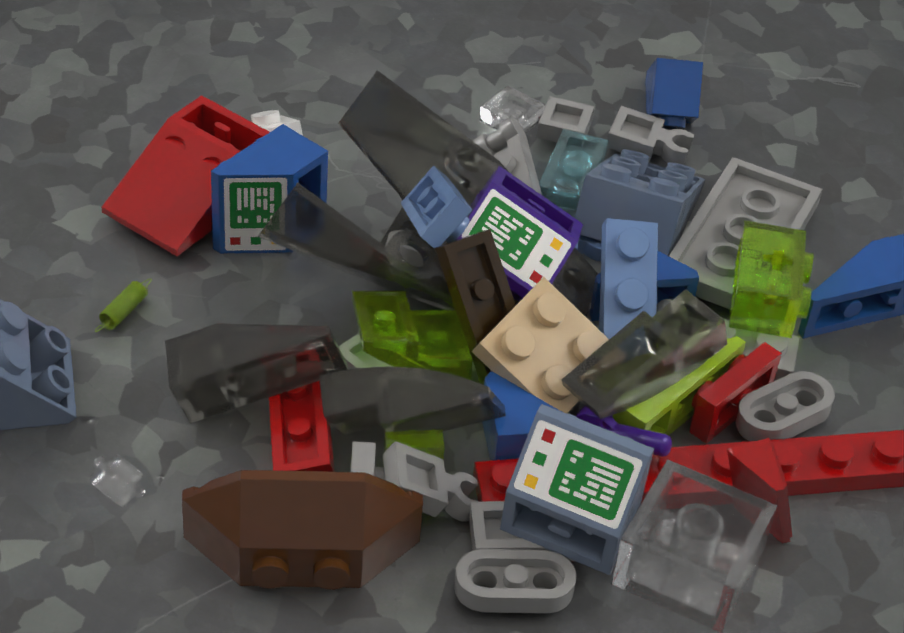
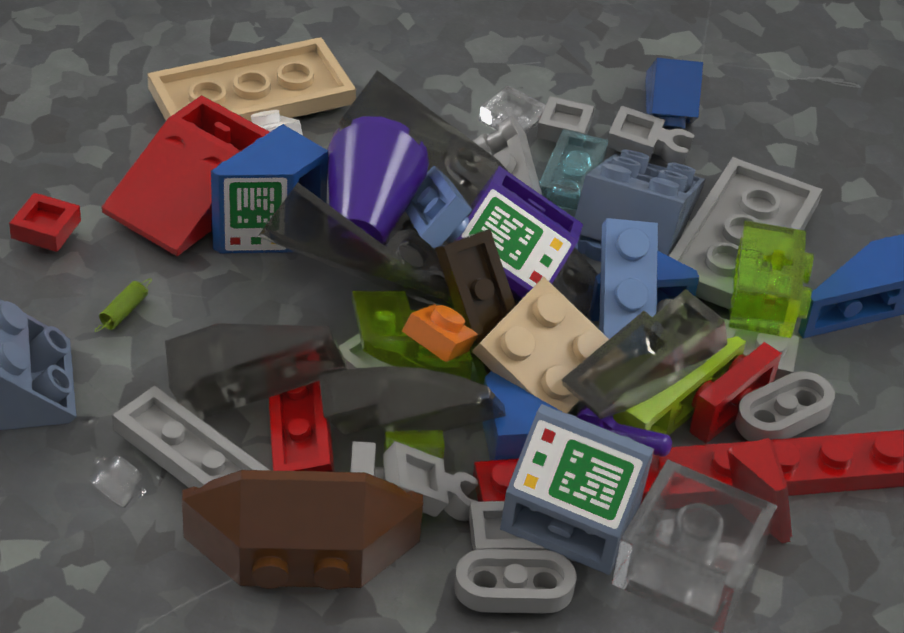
none -> red plate [9,193,81,252]
none -> light grey plate [112,385,269,488]
none -> tan plate [147,37,356,122]
none -> dark purple cone [327,116,429,258]
none -> orange plate [402,304,478,362]

